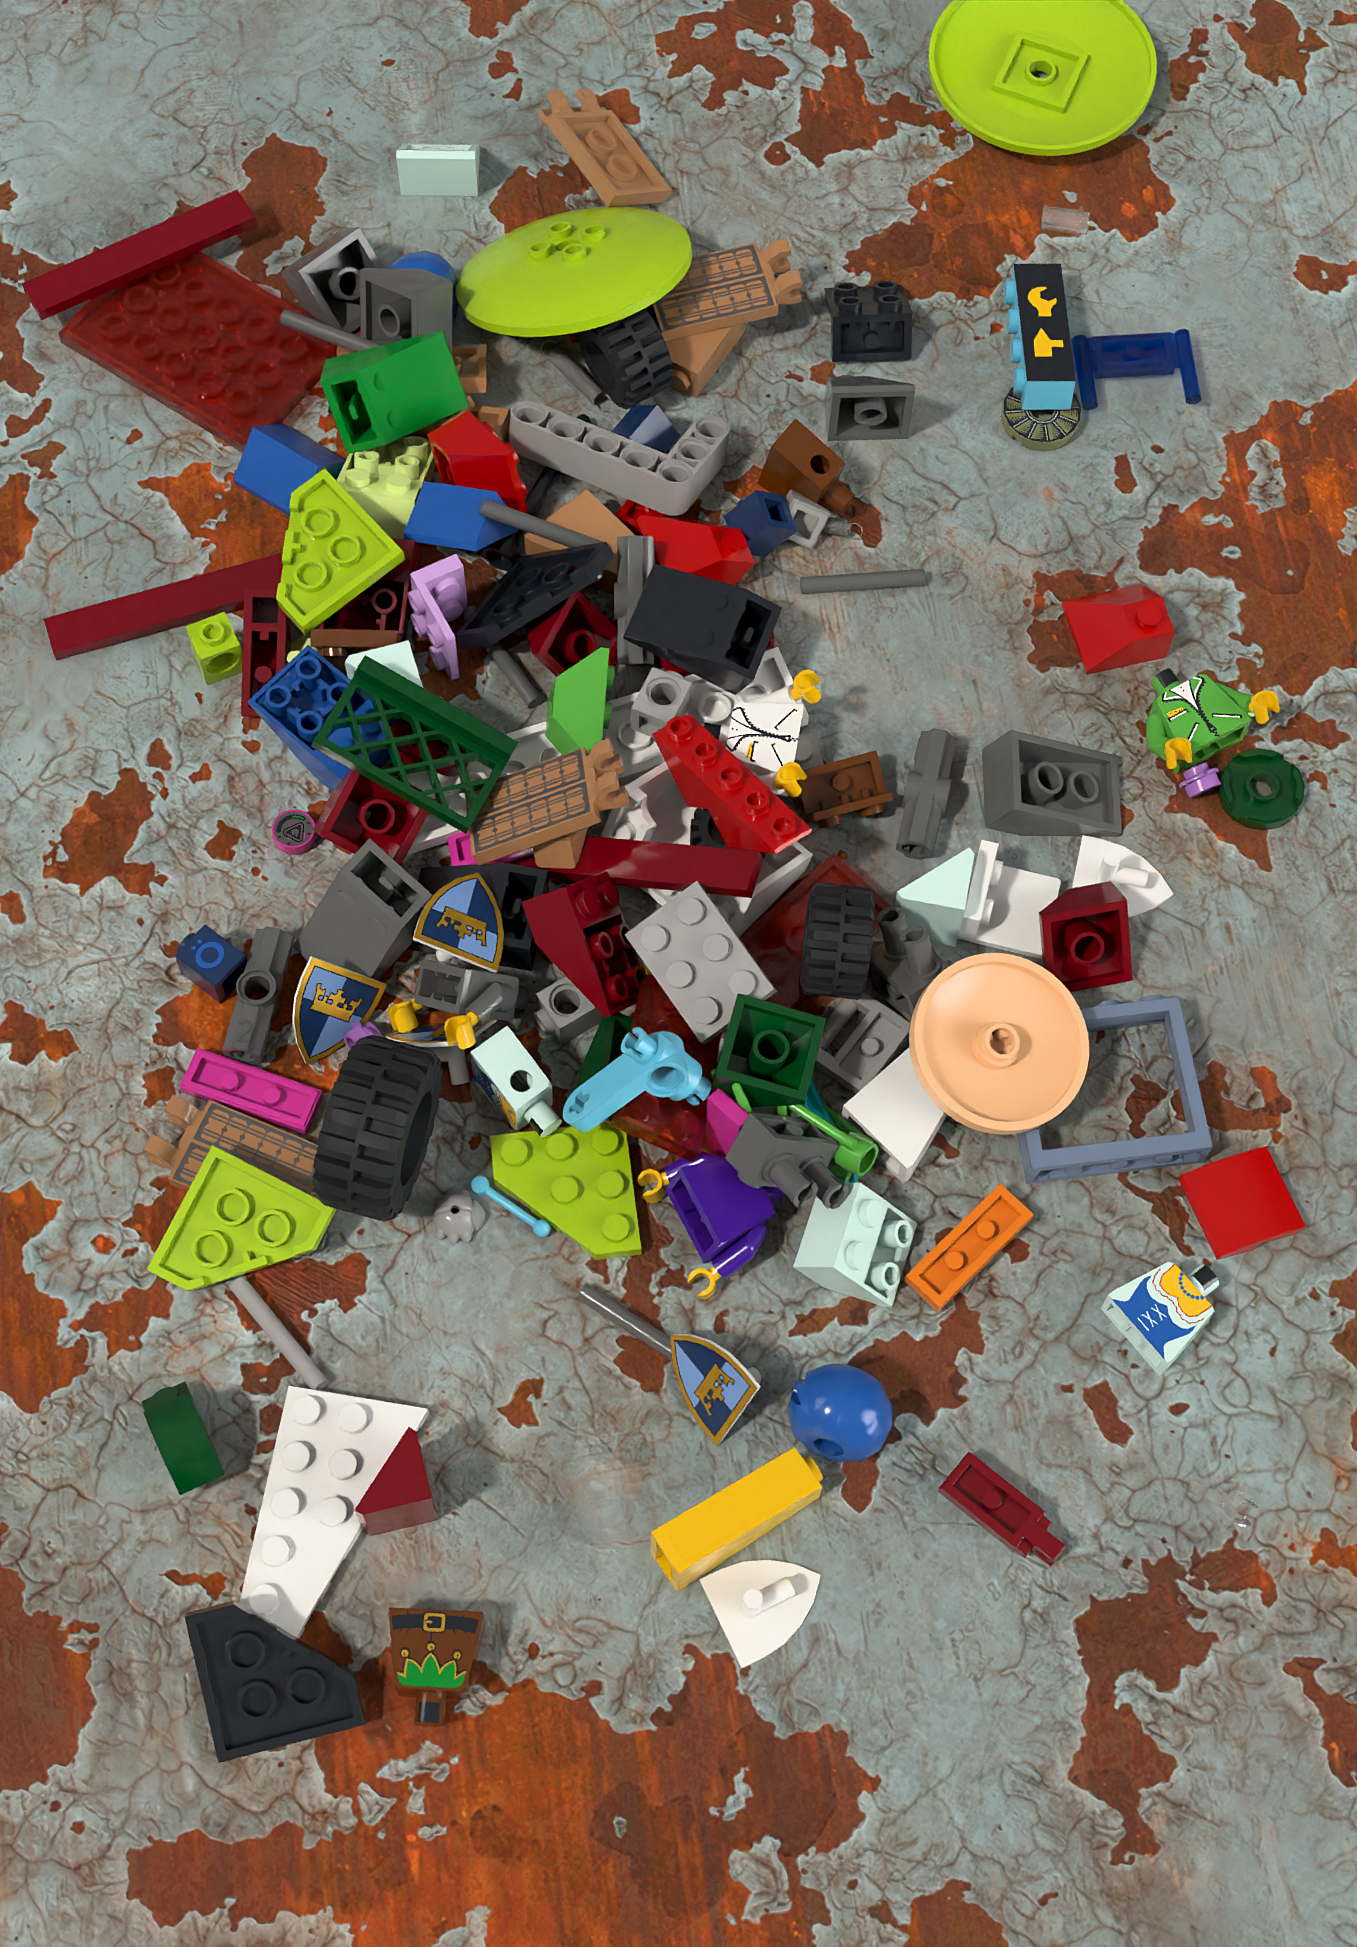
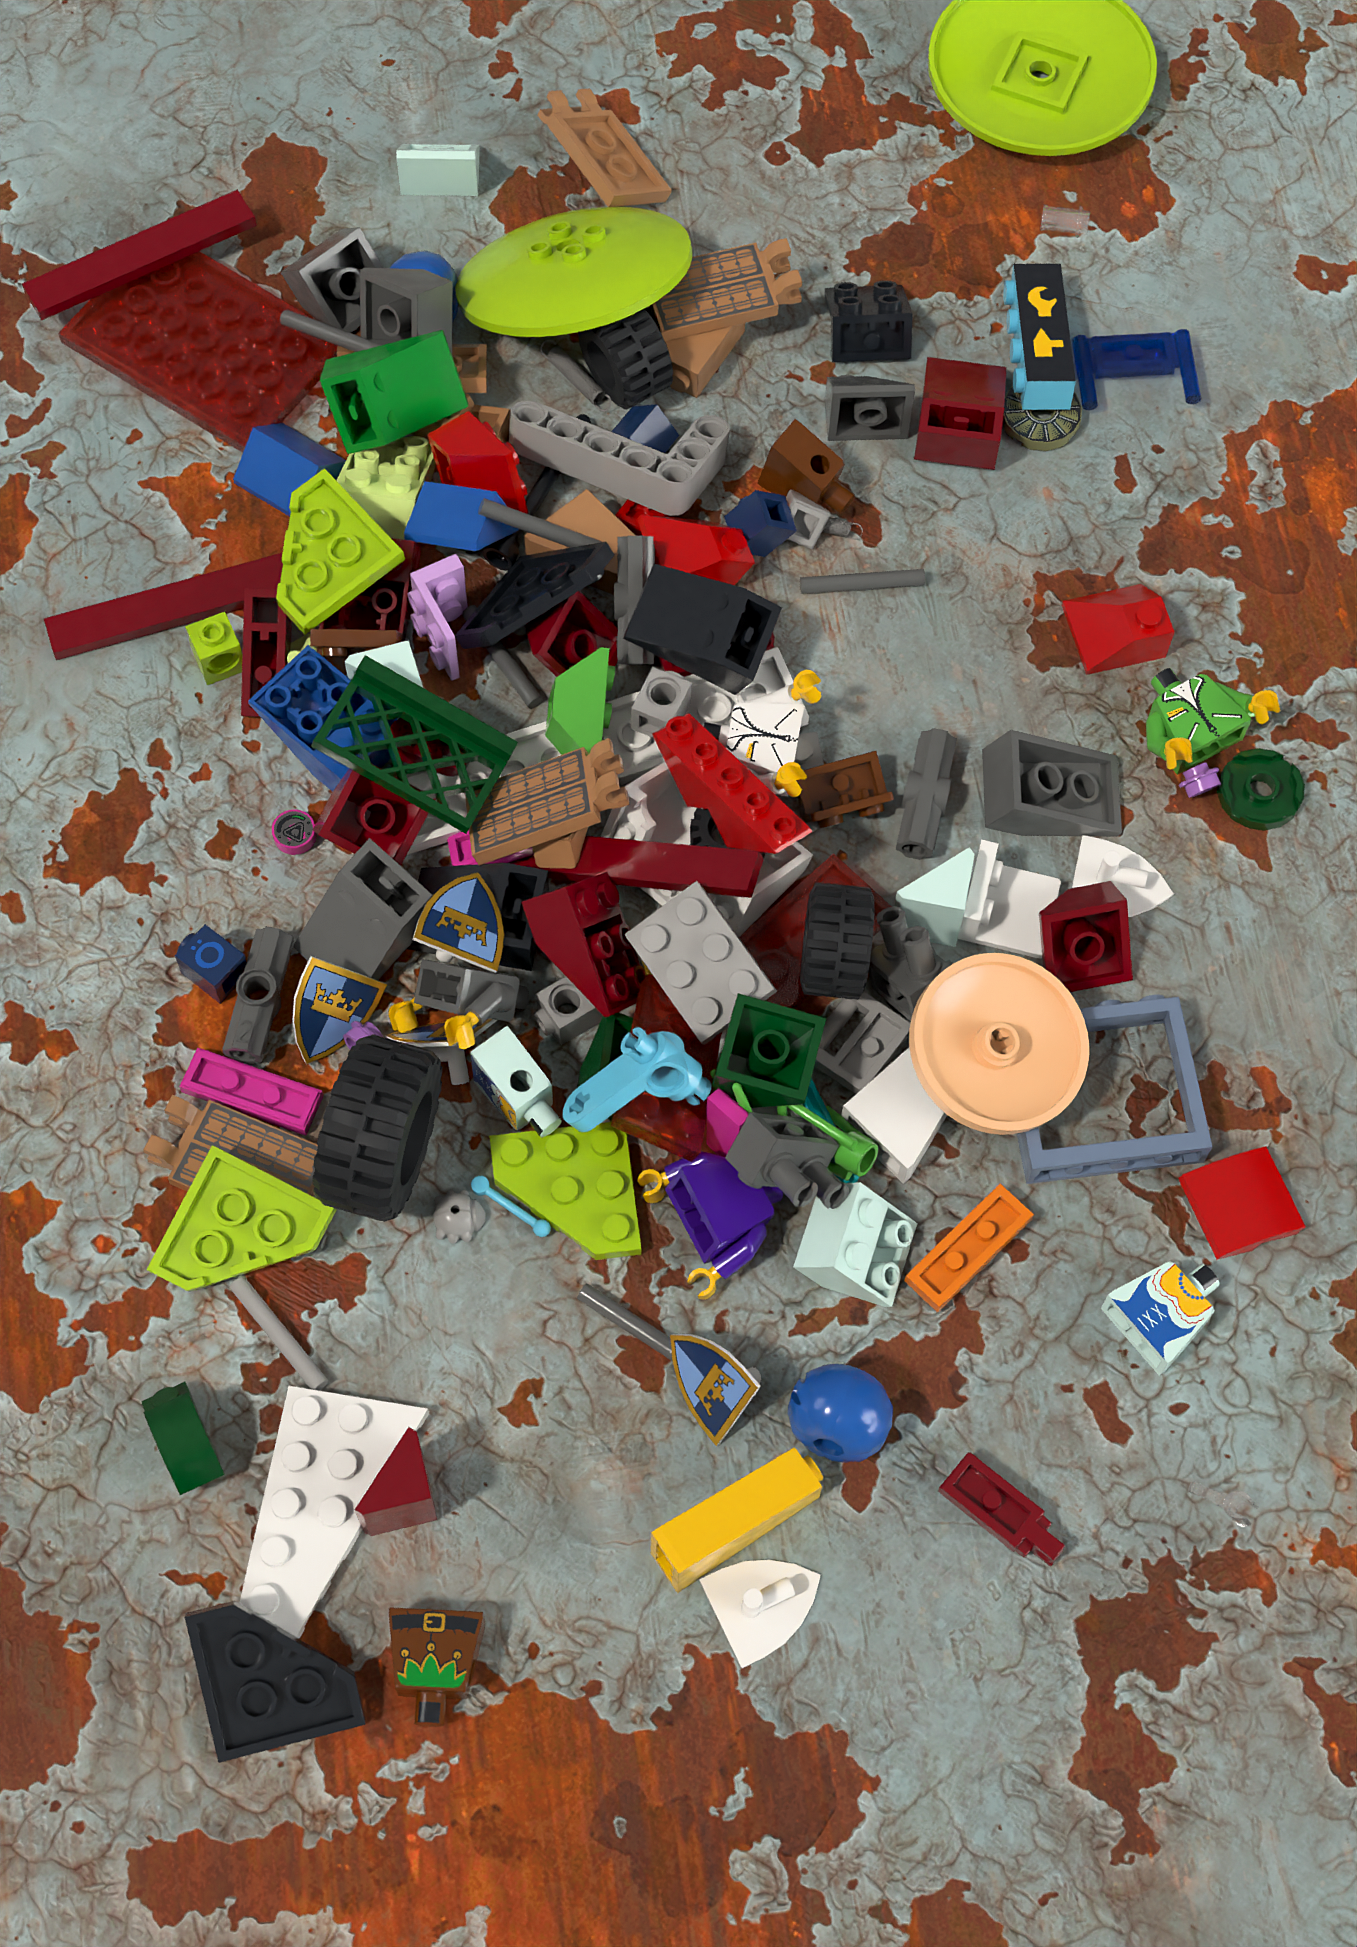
none -> dark red slope [914,357,1007,470]

